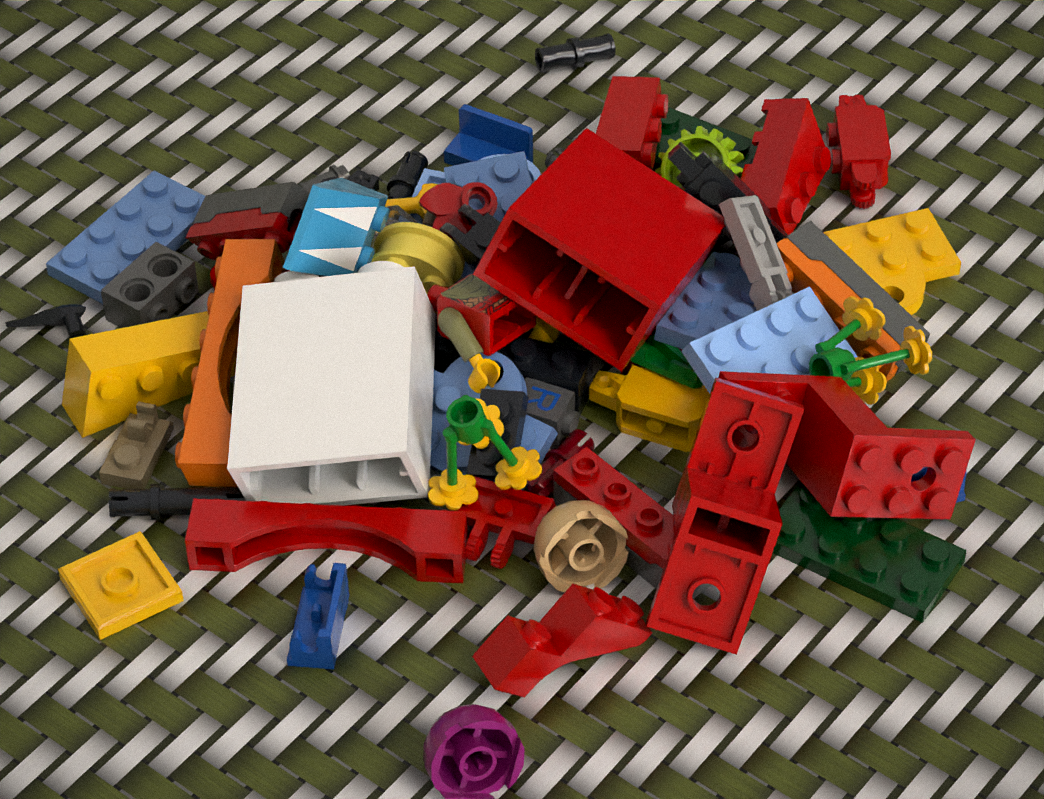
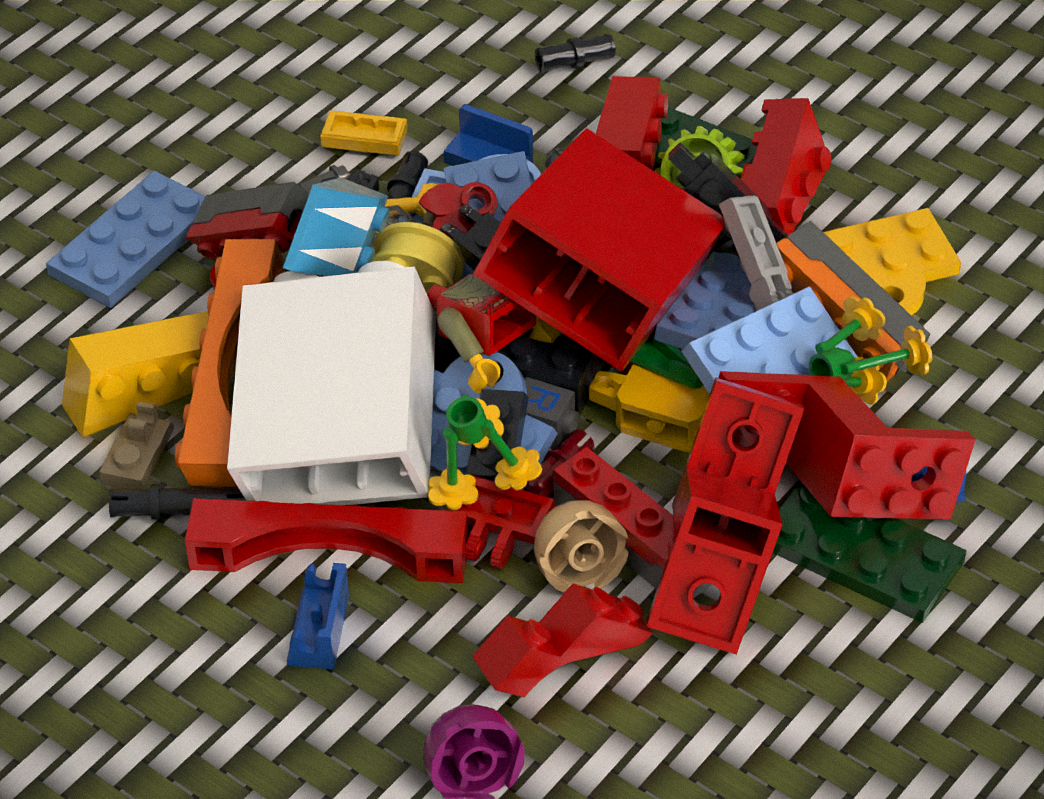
black bar [5,304,86,338] -> none
yellow tile [58,531,184,640] -> none
dark grey brick [100,242,199,328] -> none
red hinge [826,94,891,209] -> none
none -> yellow plate [320,110,408,156]

